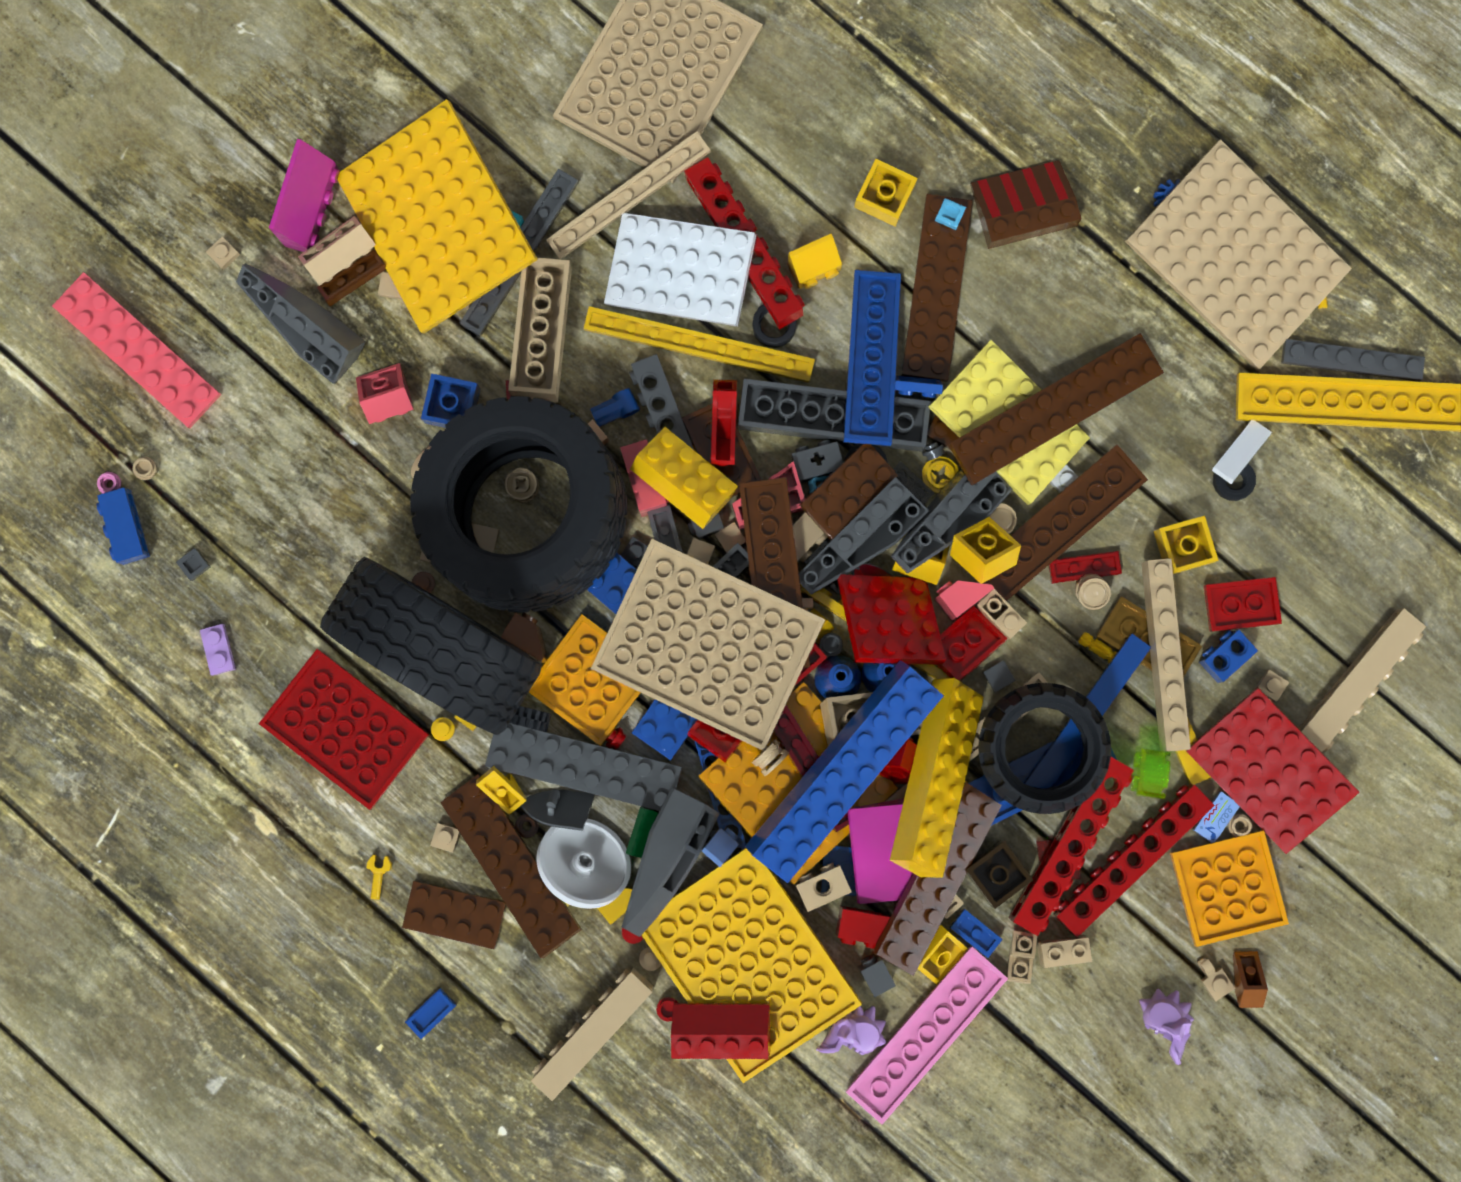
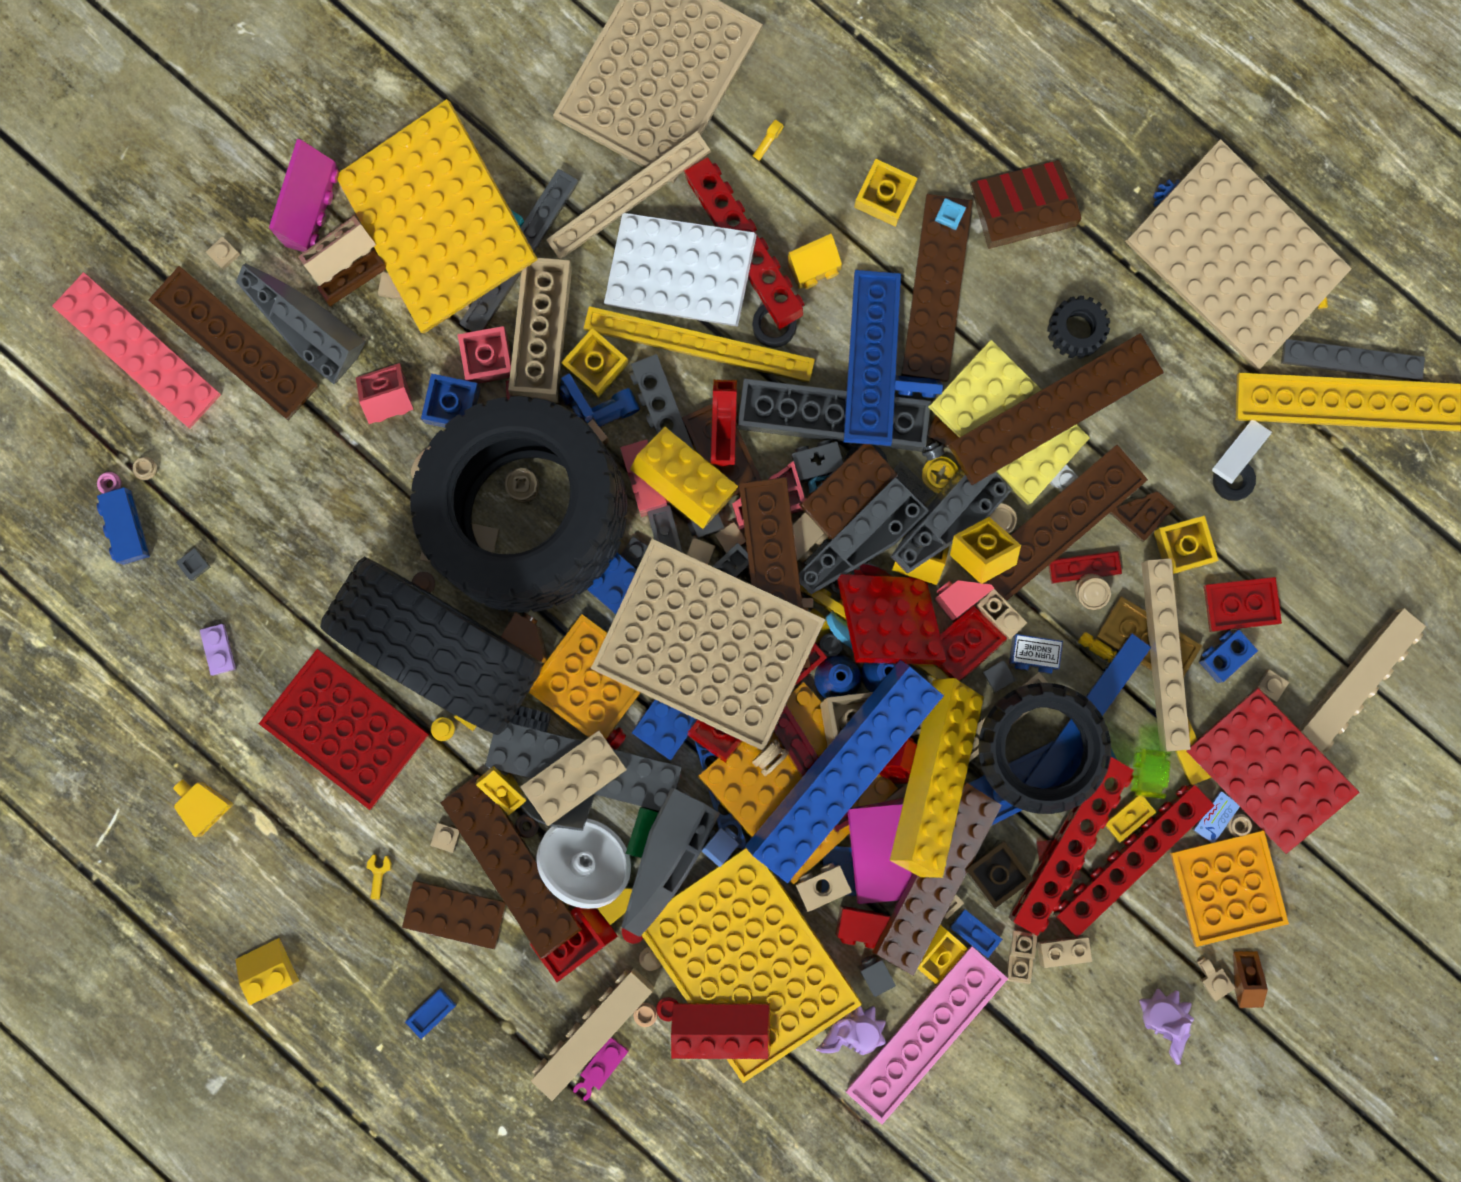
none -> reddish brown plate [148,266,319,421]
none -> yellow torso [173,779,234,837]
none -> yellow slope [235,938,299,1006]
none -> coral brick [457,326,512,384]
none -> tan plate [521,731,627,826]
none -> red slope [530,907,618,982]
none -> blue plate [559,373,594,424]
none -> yellow brick [561,328,629,398]
none -> dark pink plate [573,1037,629,1101]
none -> light nougat plate [633,1002,657,1027]
none -> yellow bar [752,119,784,161]
none -> medium azure arm [826,611,853,652]
none -> brick [1009,634,1063,674]
none -> black tyre [1047,295,1110,359]
none -> yellow plate [1105,793,1156,842]
none -> reddish brown wing [1110,491,1175,542]

